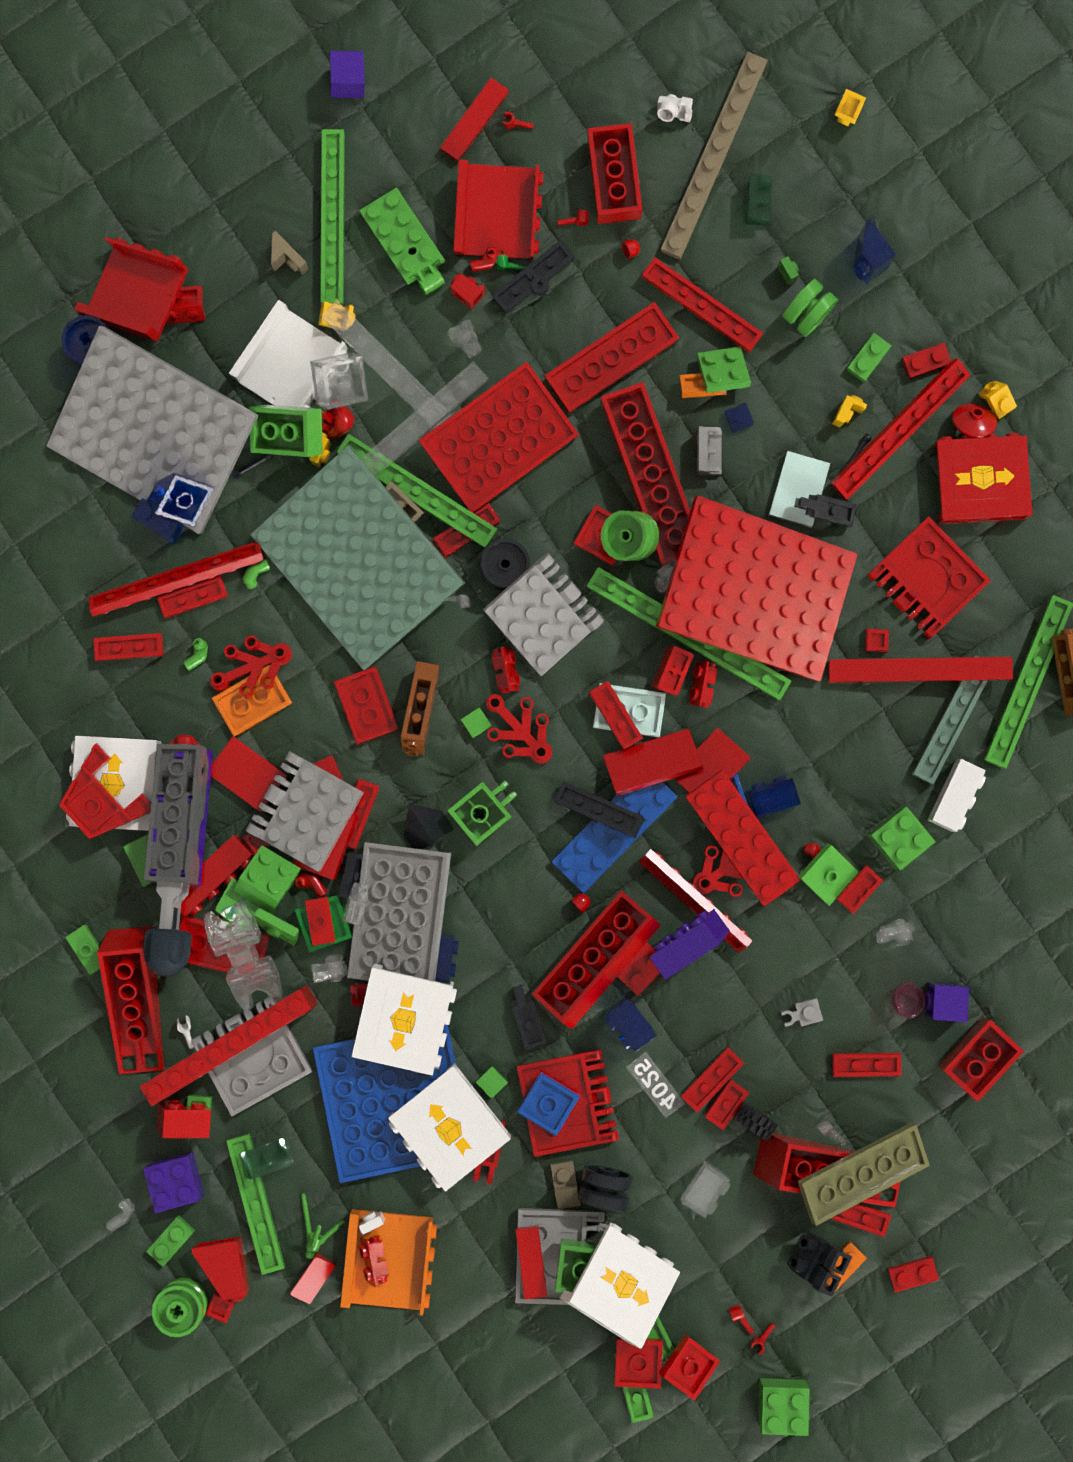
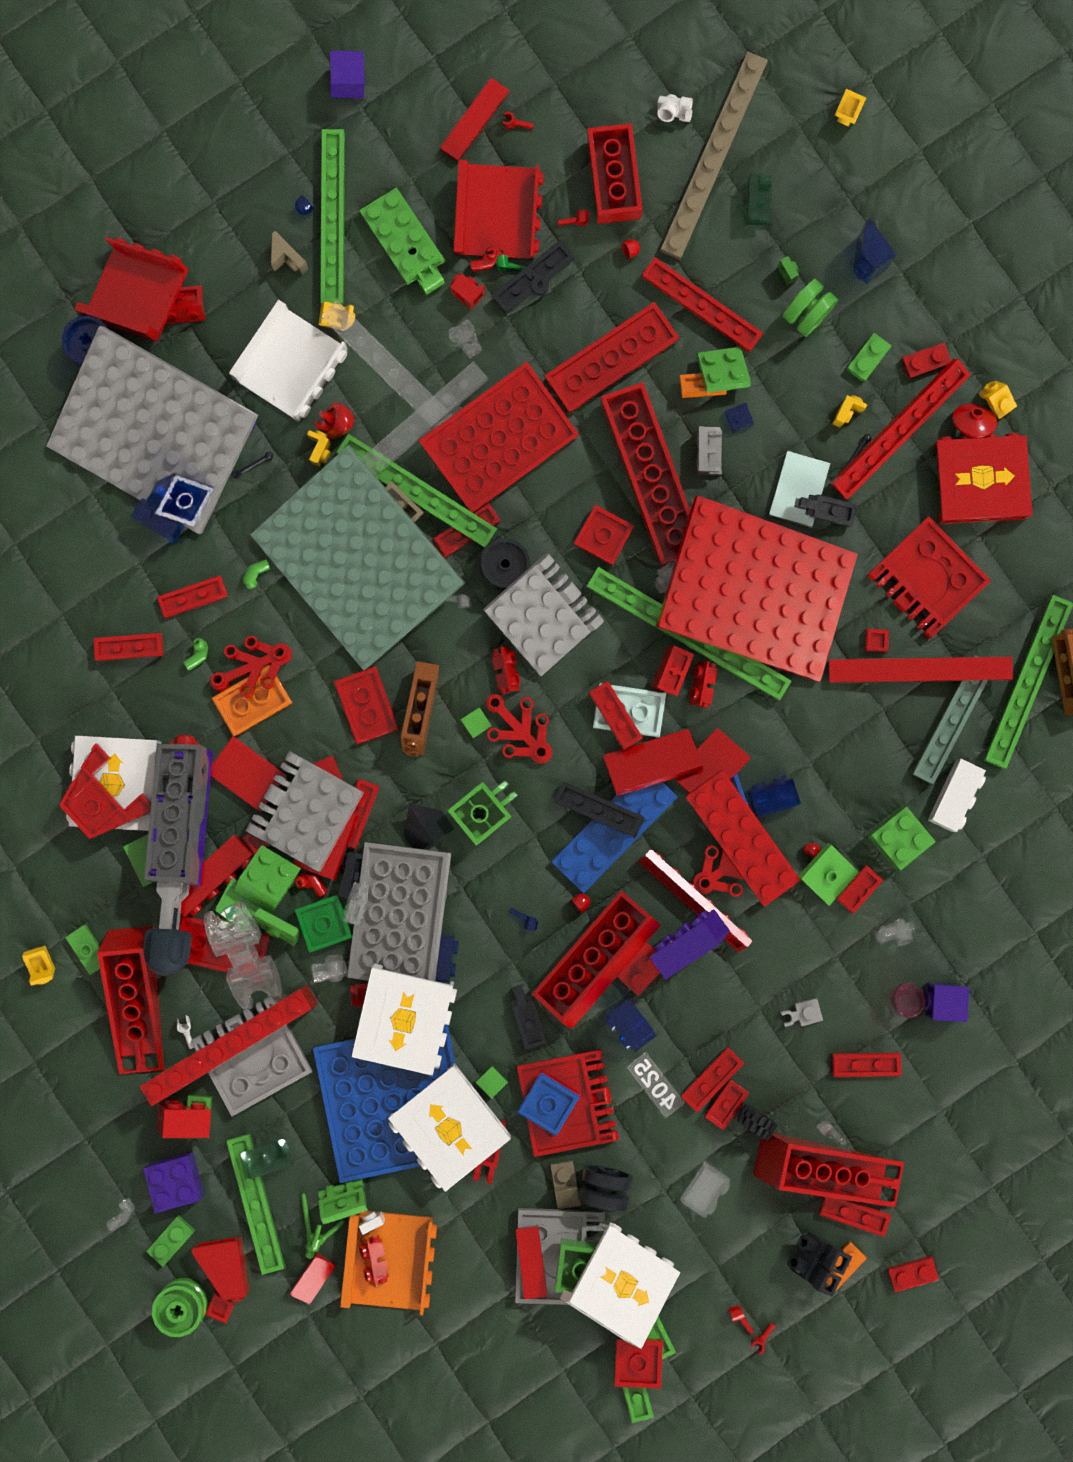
red plate [89,542,264,616] -> none
bright green brick [249,405,323,457] -> none
red plate [305,897,336,946] -> none
clear brick [310,353,368,409] -> none
bright green wheel [601,511,659,561] -> none
red plate [659,1335,720,1401] -> none
bright green brick [758,1378,810,1436] -> none
olive plate [798,1122,930,1226] -> none
red brick [937,1017,1024,1102] -> none
none -> yellow bracket [22,946,55,986]
none -> clear blue hinge [295,195,314,215]
none -> bright green plate [318,1179,367,1224]
none -> clear blue hand [509,907,538,931]

